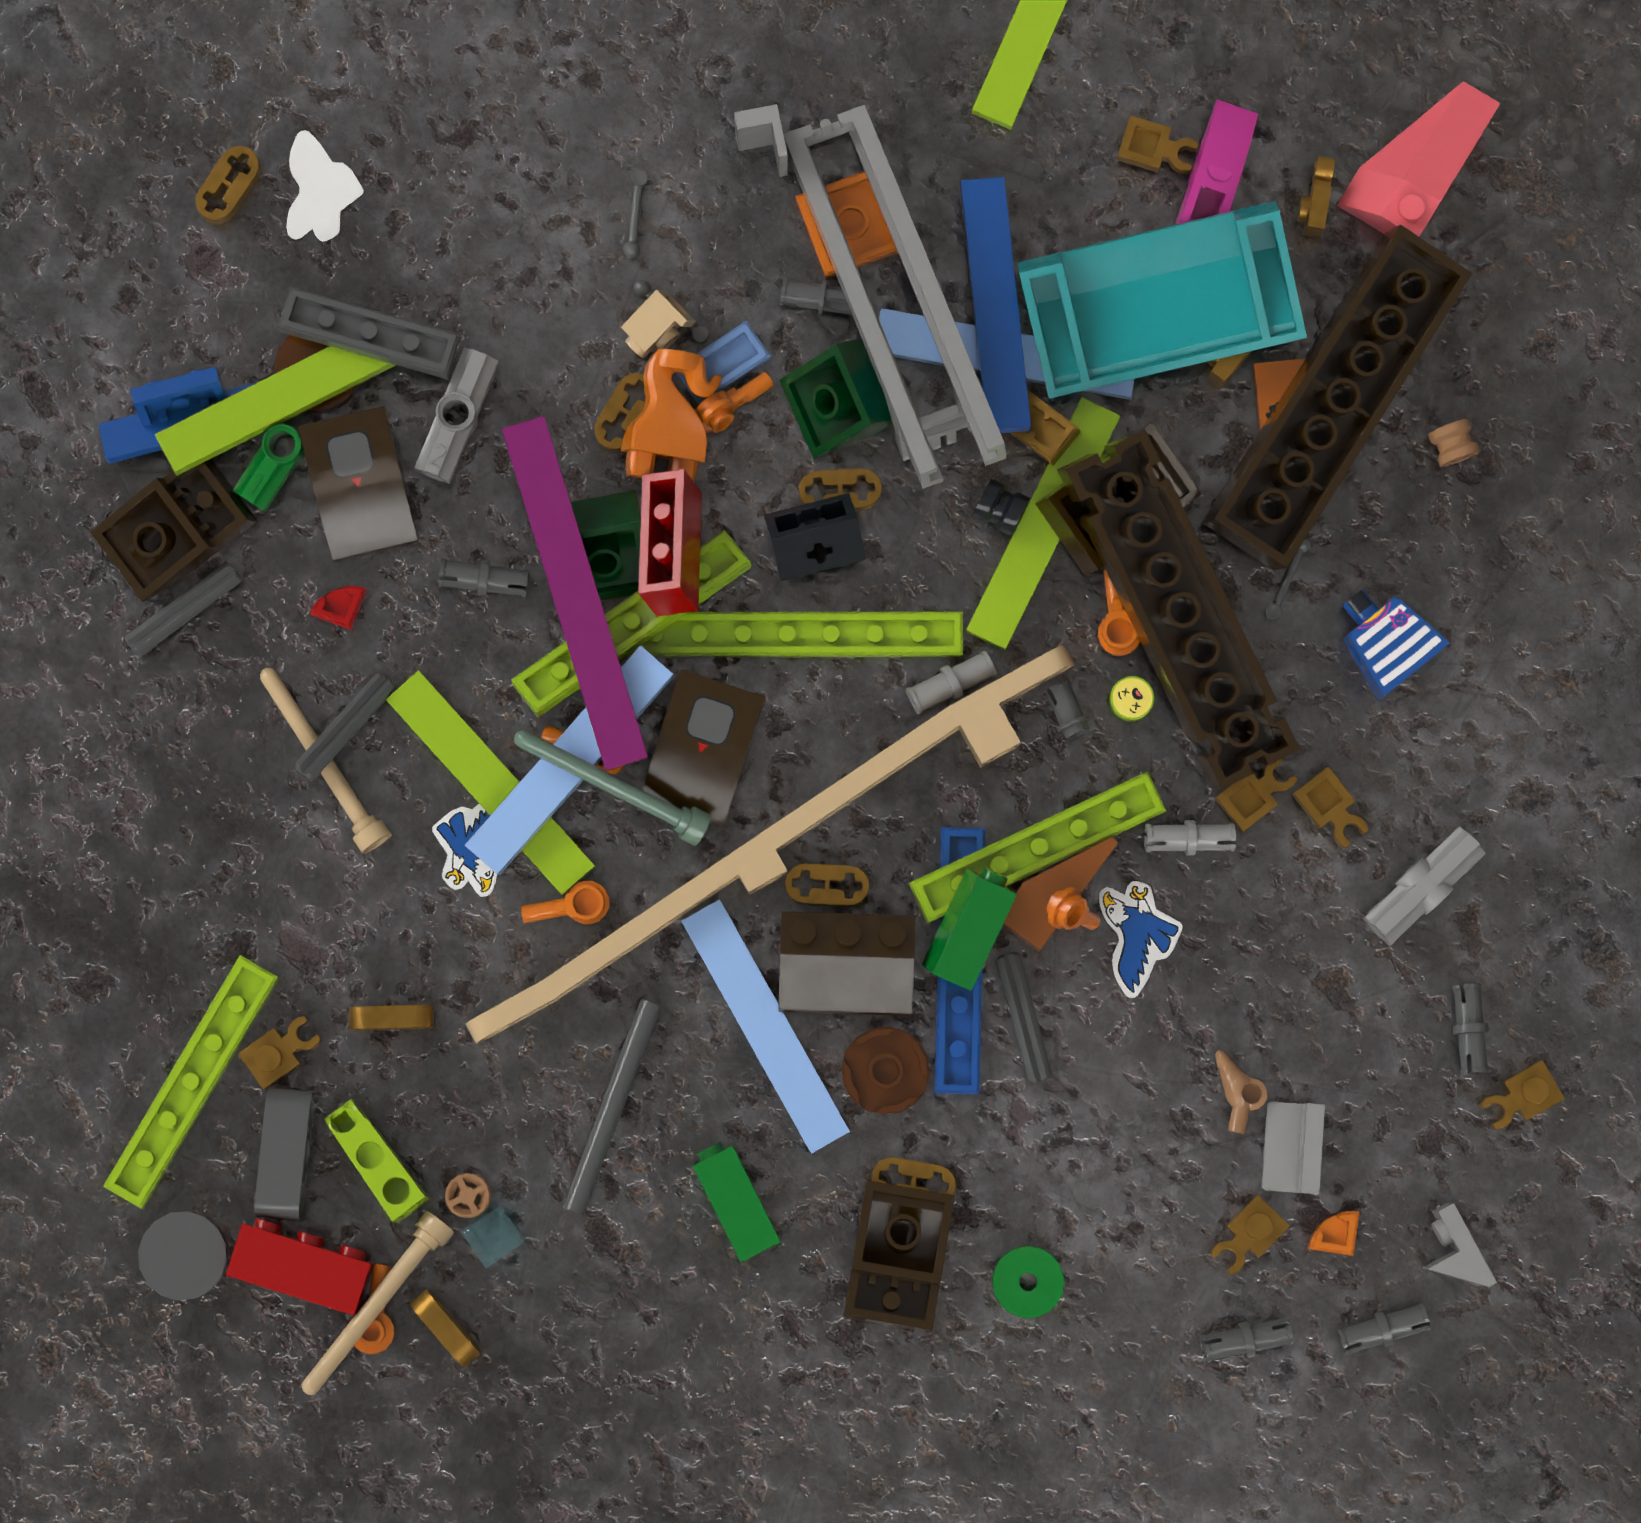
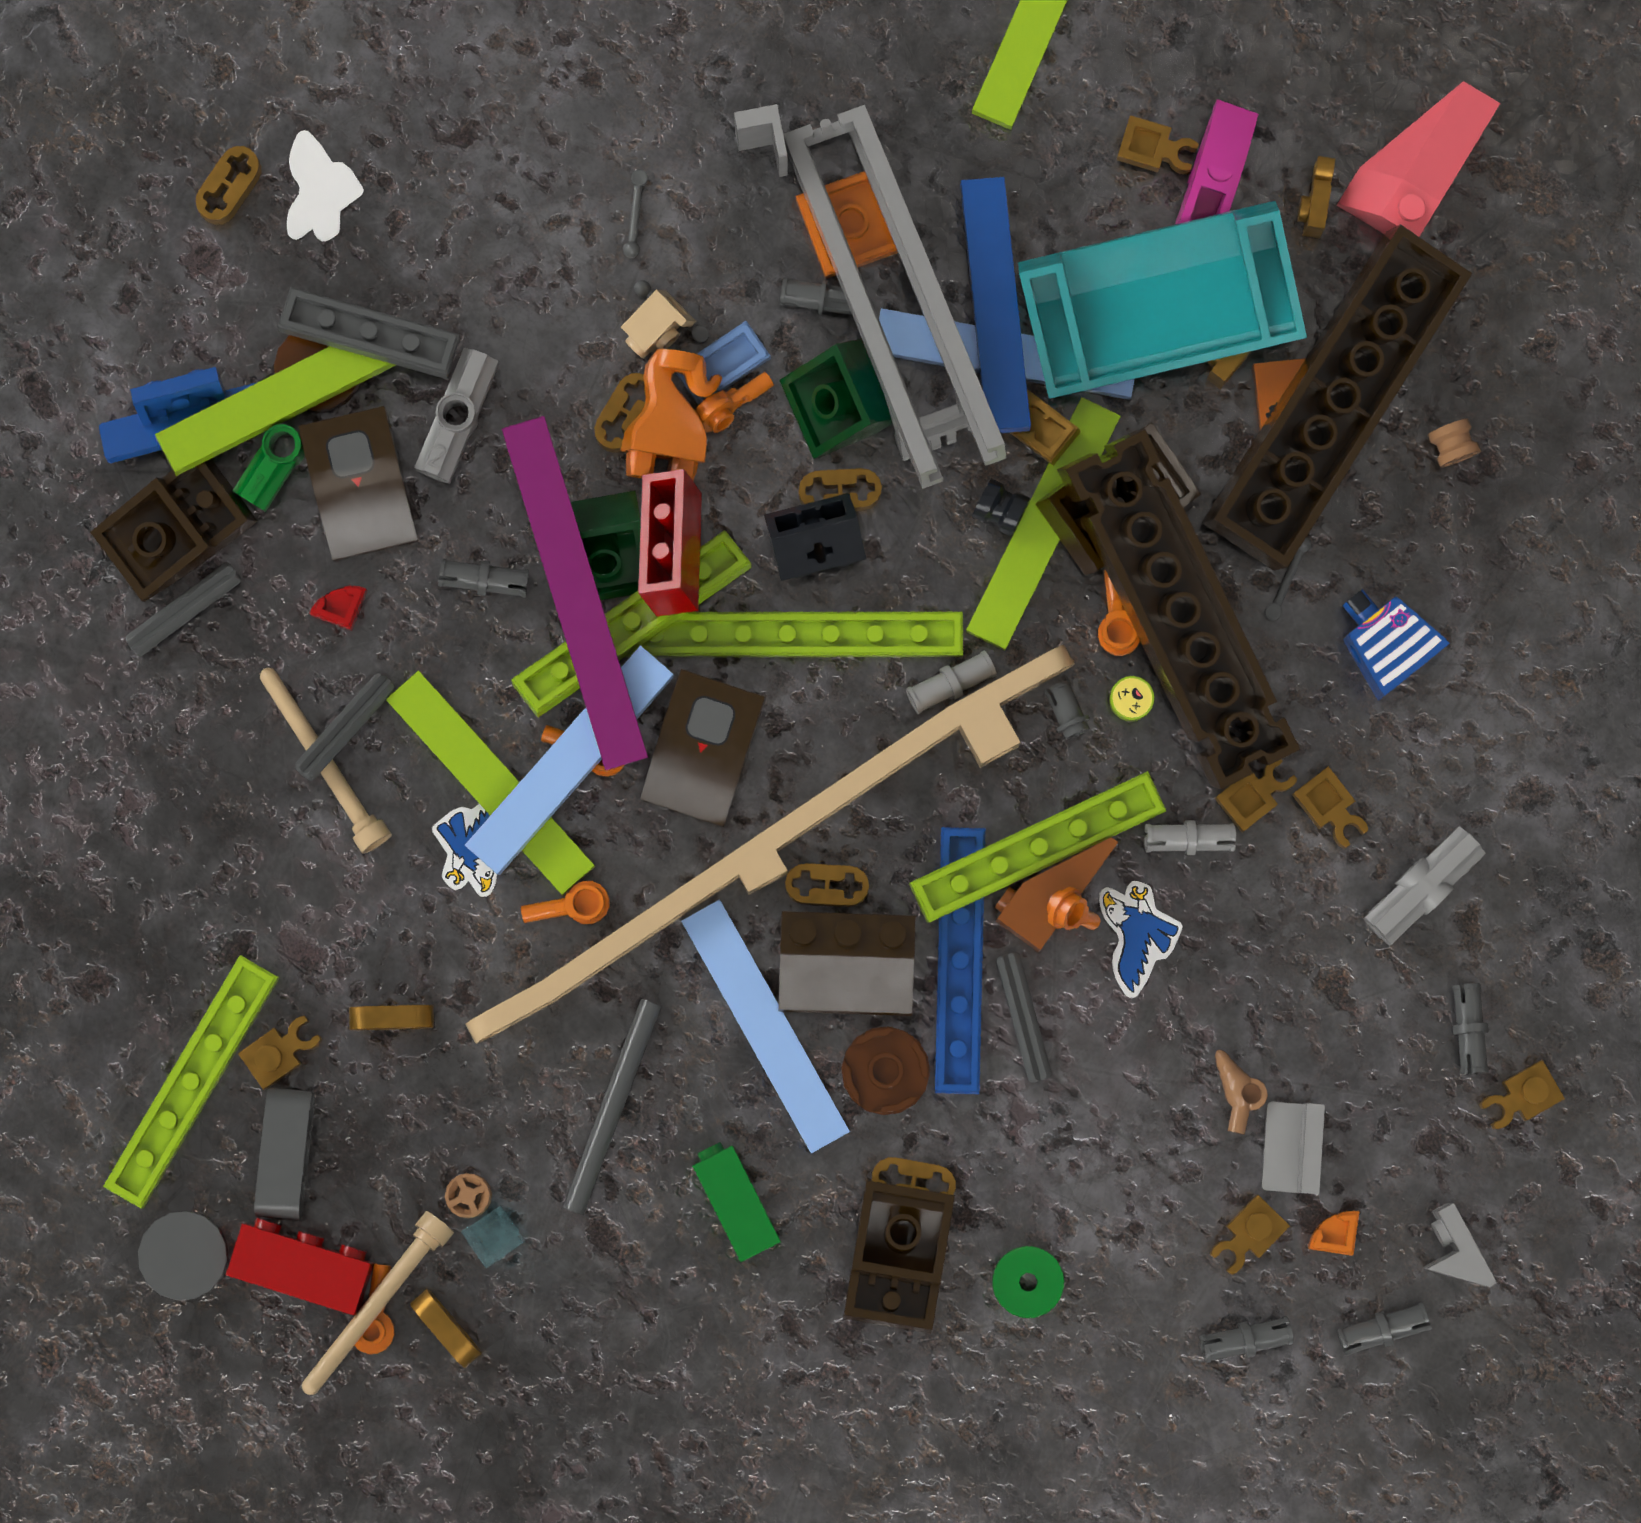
lime leg [325,1098,431,1223] -> none
sand green piece [514,730,711,846] -> none
green brick [921,867,1017,991] -> none

